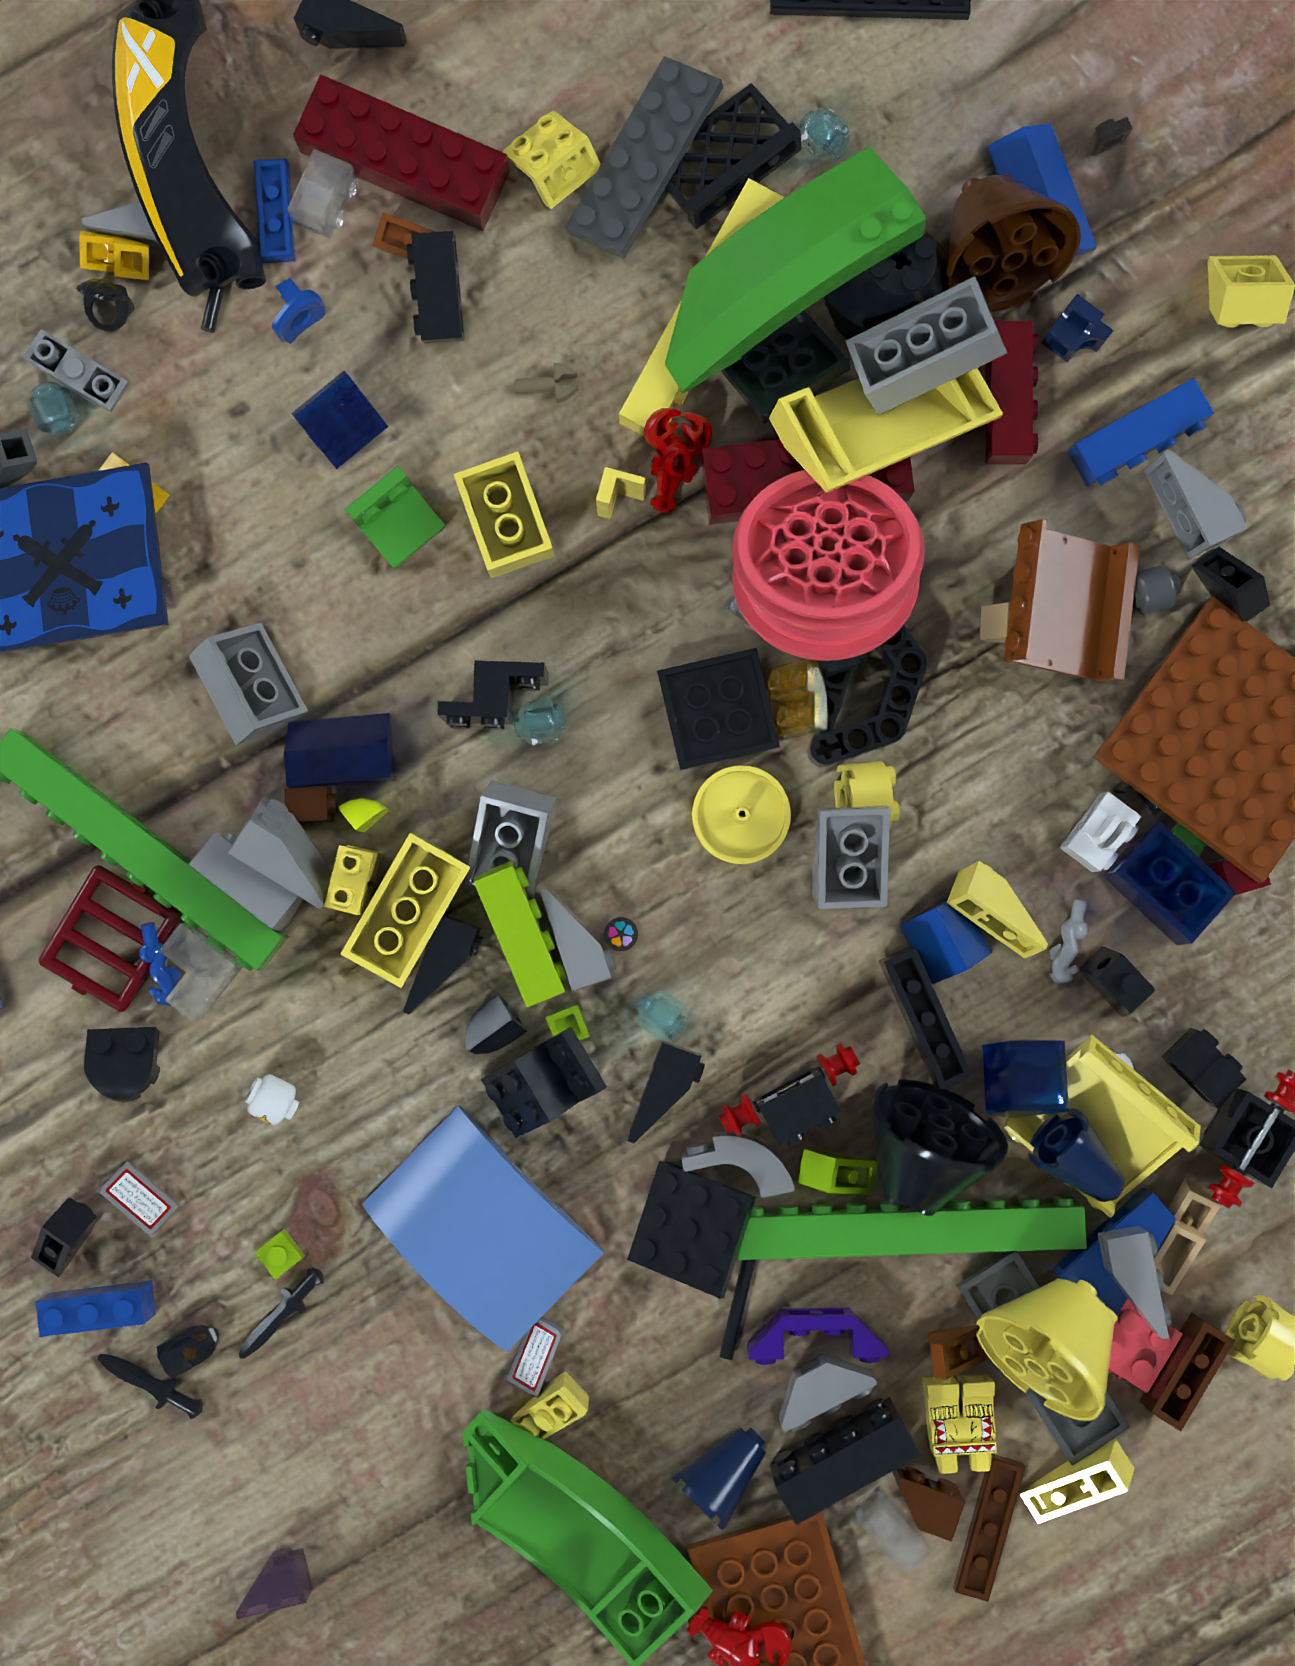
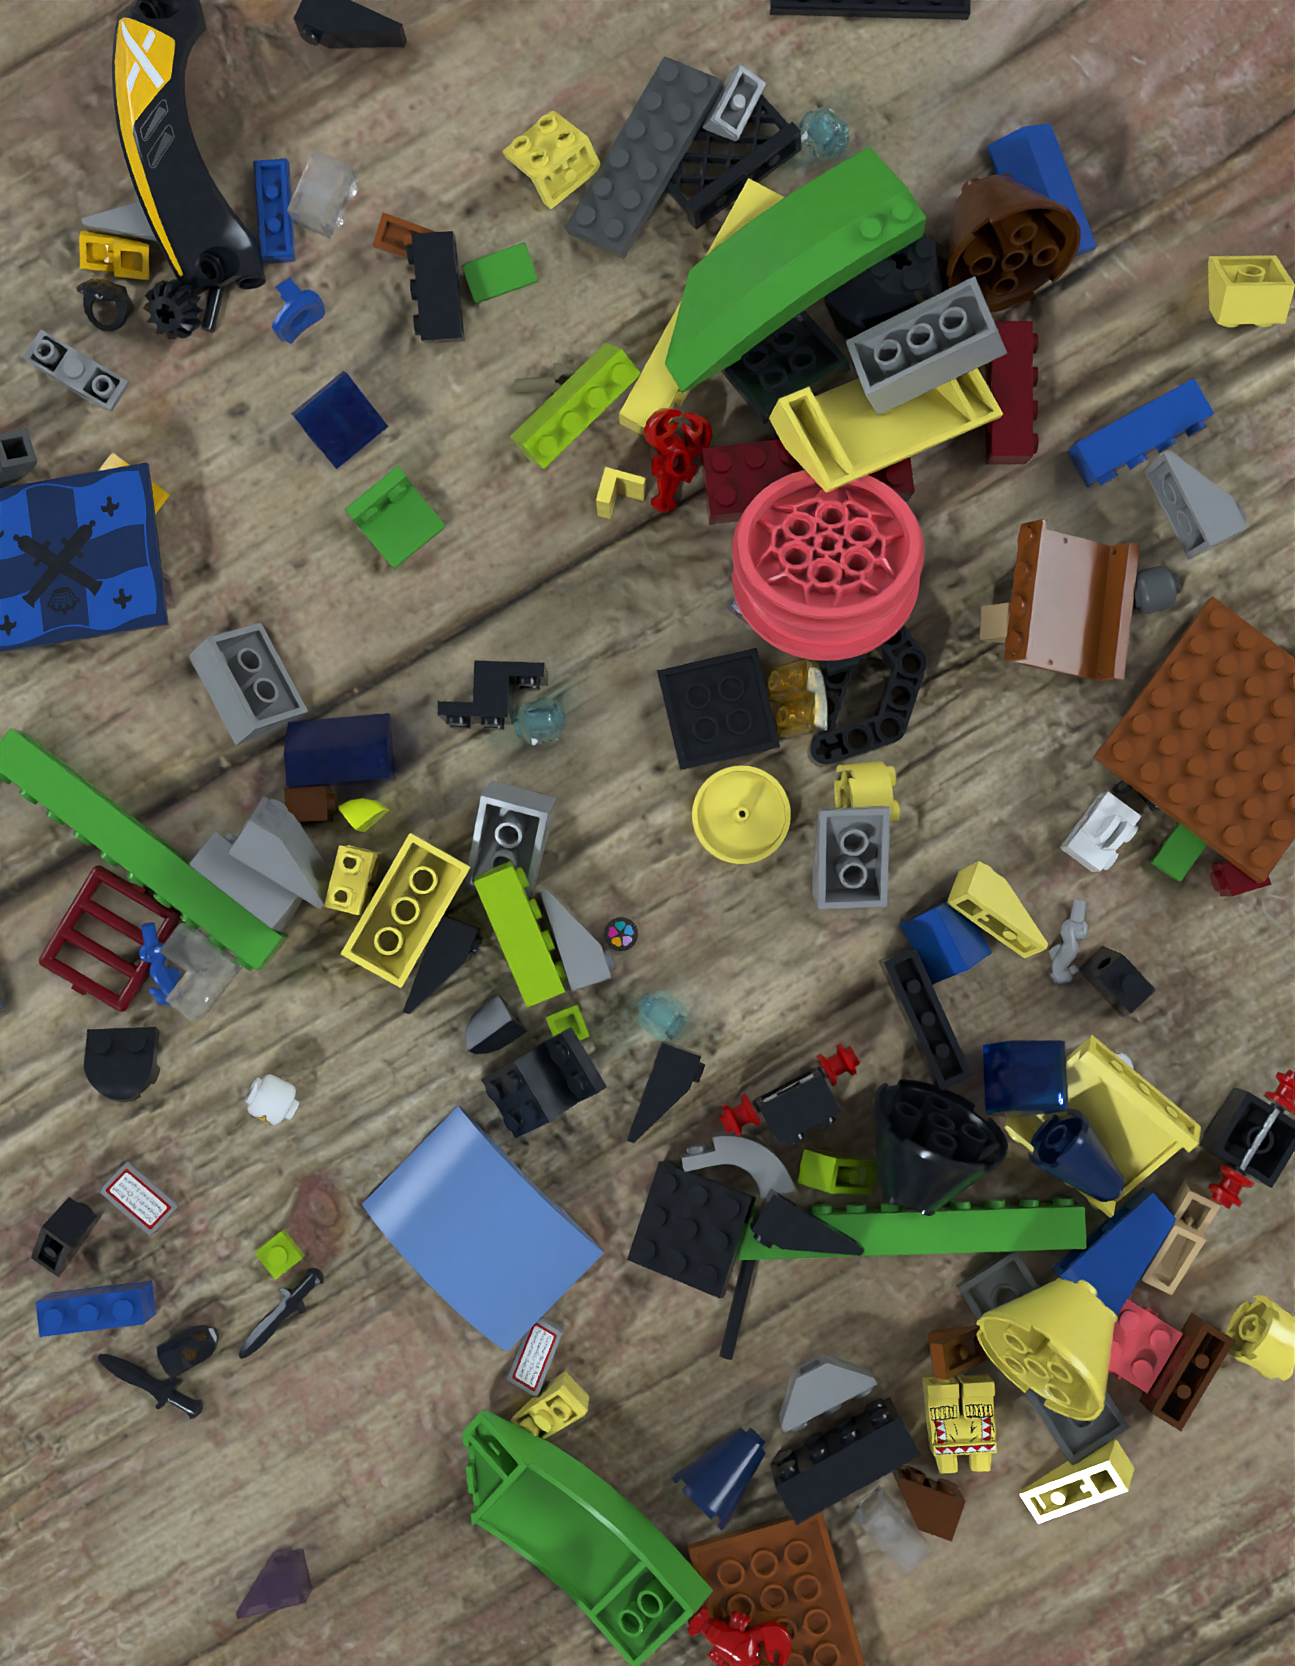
clear light blue head [27,382,79,436] -> none
dark red brick [293,74,510,231] -> none
light yellow brick [453,451,555,579] -> none
dark purple slope [747,1307,889,1365] -> none
reddish brown tile [953,1454,1025,1602] -> none
dark blue brick [1041,294,1114,363] -> none
clear smoke plate [1088,117,1132,156] -> none
light grey slope [1097,1226,1171,1339] -> none
clear blue slope [1102,822,1237,945] -> none
black brick [1161,1028,1247,1109] -> none
black slope [1192,547,1270,622] -> none
none -> black gear [142,279,205,340]
none -> bright green slope [462,243,538,304]
none -> lime brick [510,343,641,469]
none -> light grey slope [702,63,766,141]
none -> black slope [750,1189,865,1256]

